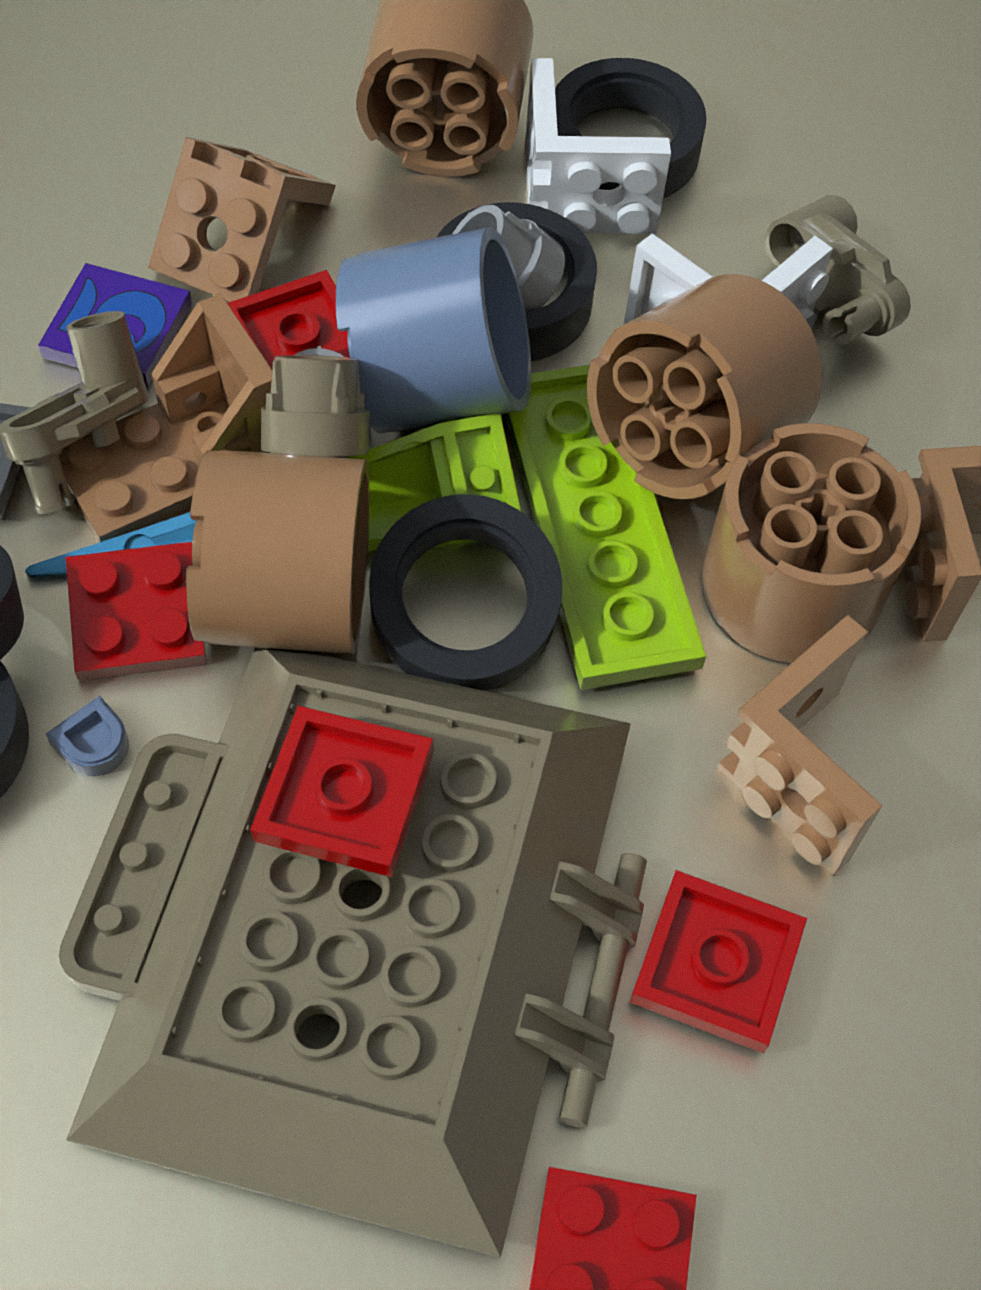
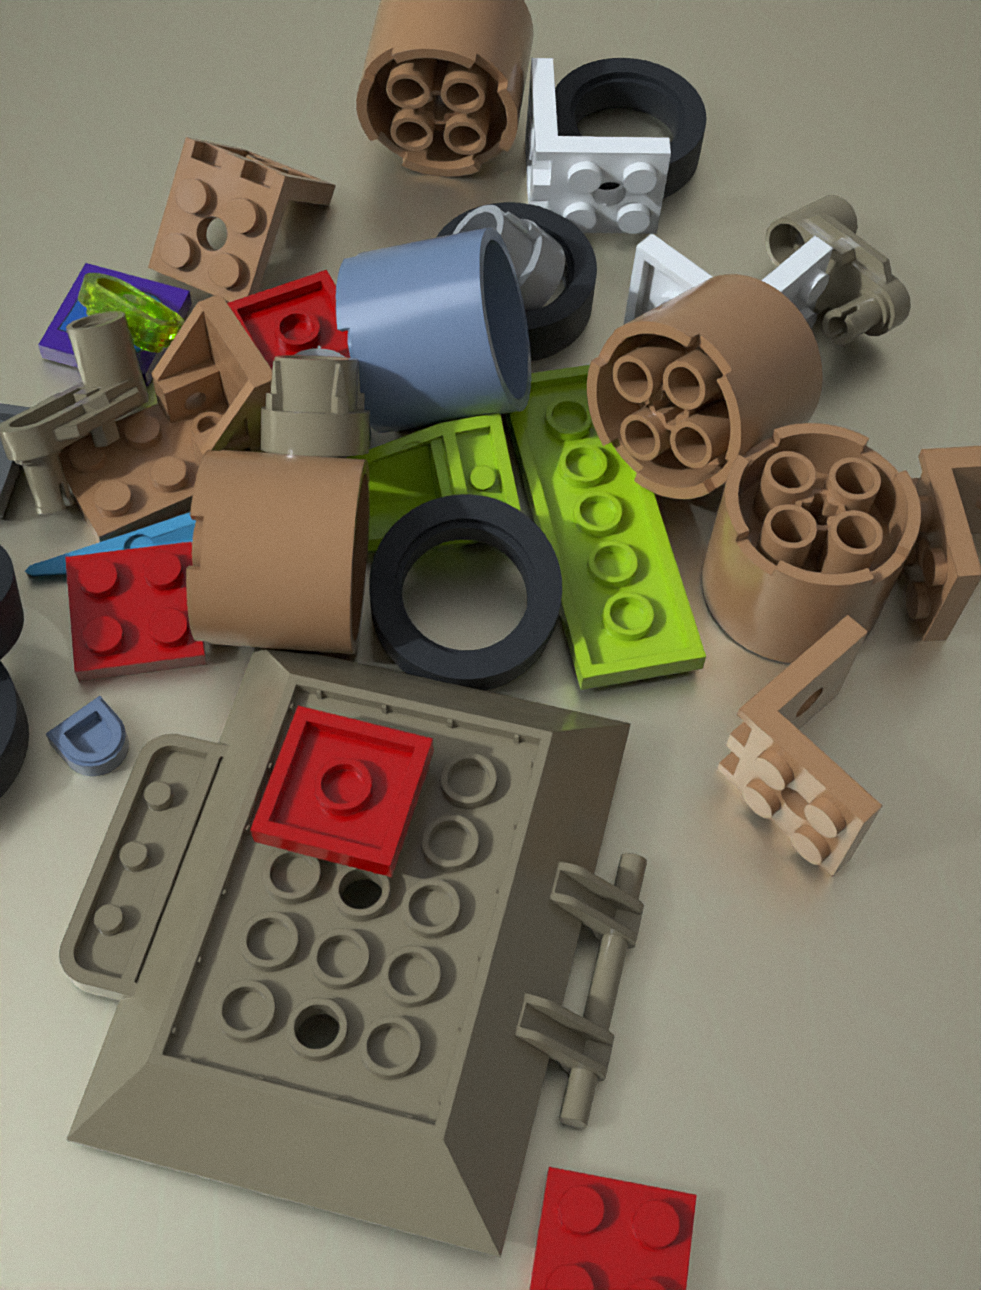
red plate [629,870,807,1054] -> none
none -> clear neon green plate [78,273,185,353]

